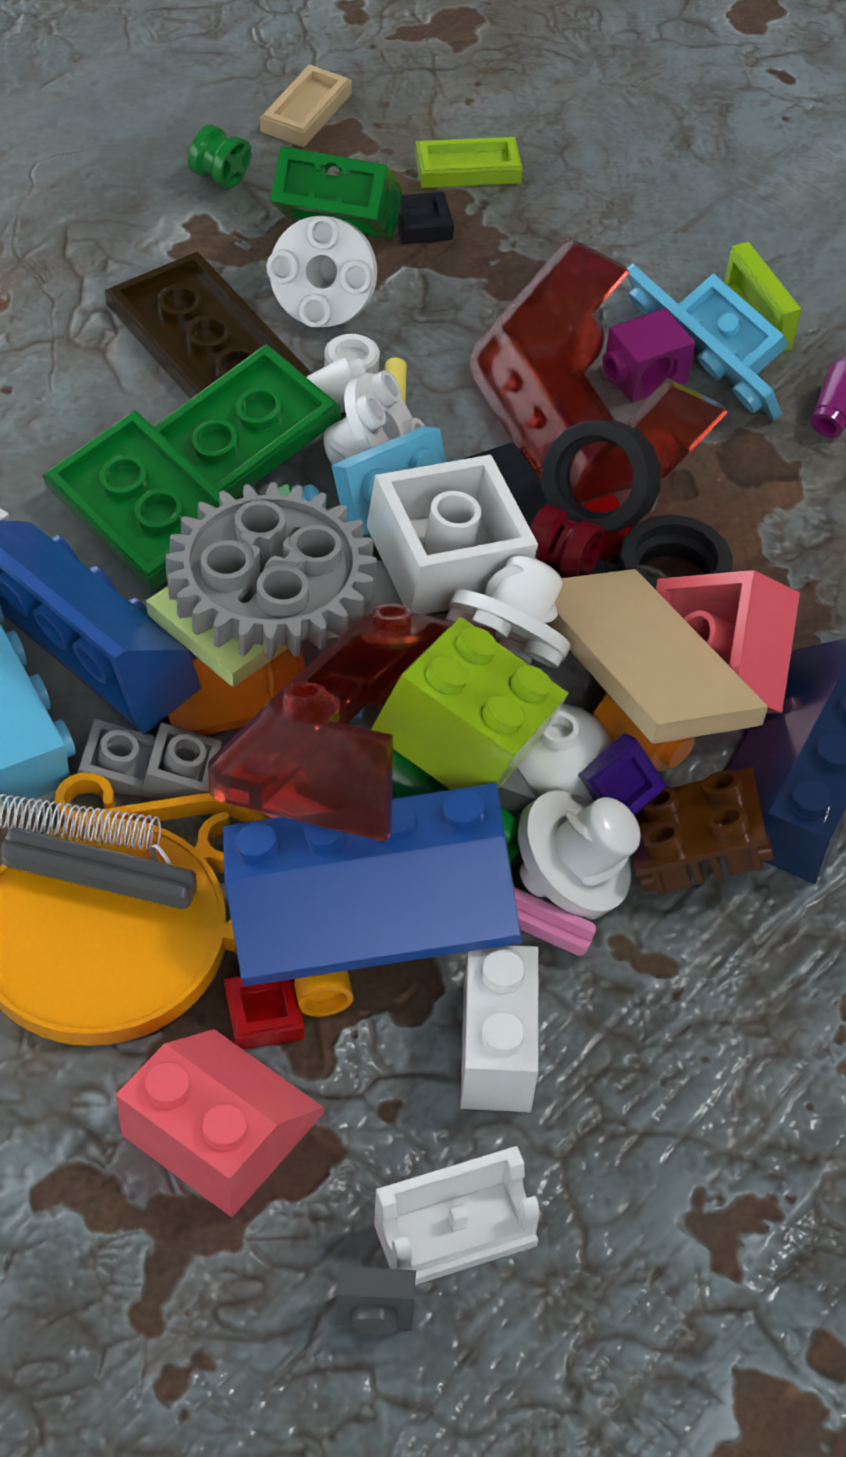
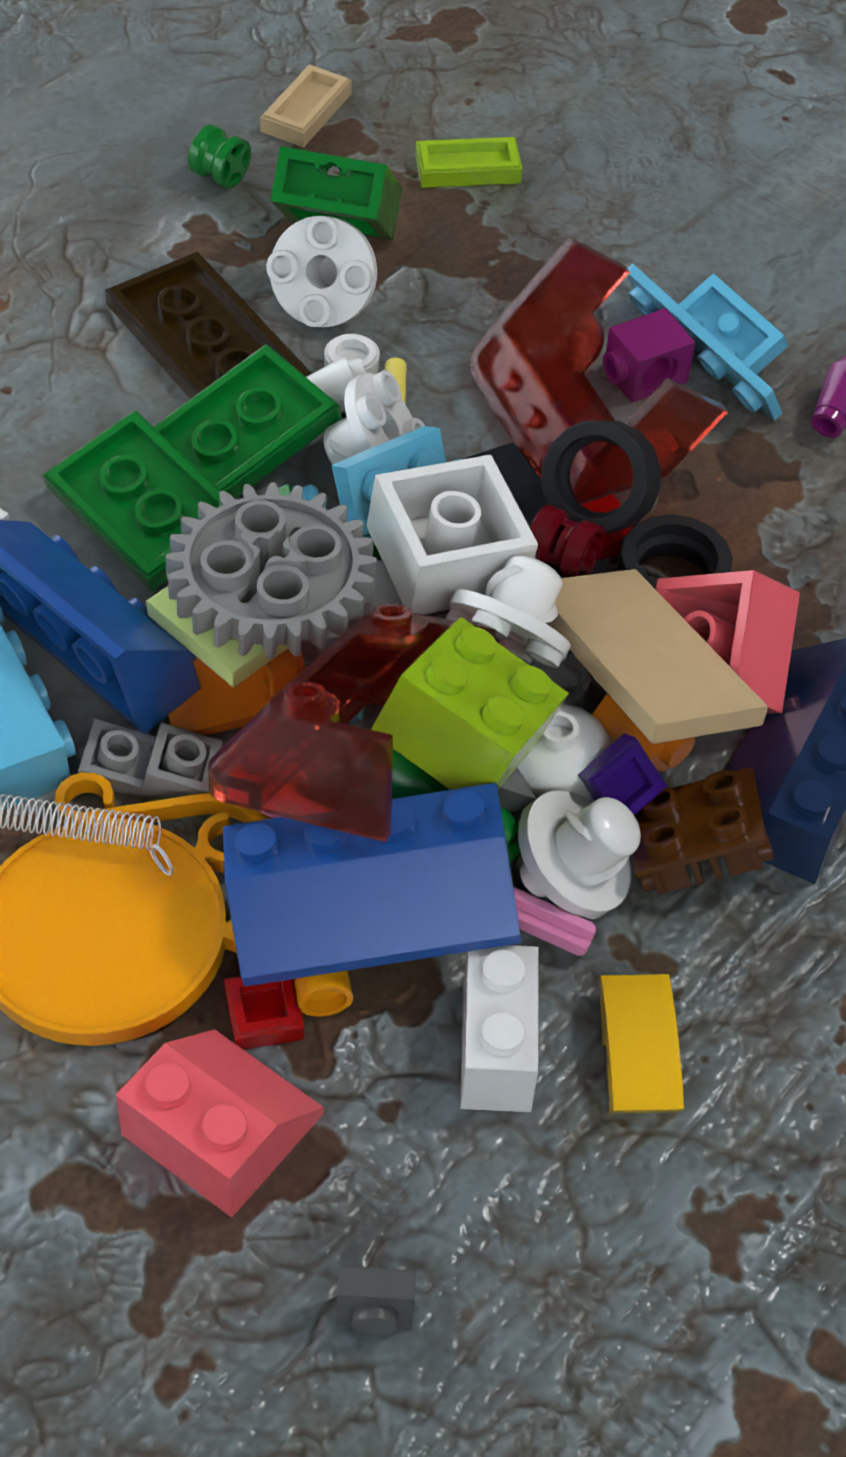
dark grey axle [0,828,197,909] -> none
white hinge [374,1146,539,1285] -> none
black tile [396,191,454,244] -> none
lime tile [724,242,802,353] -> none
none -> yellow slope [599,974,684,1114]

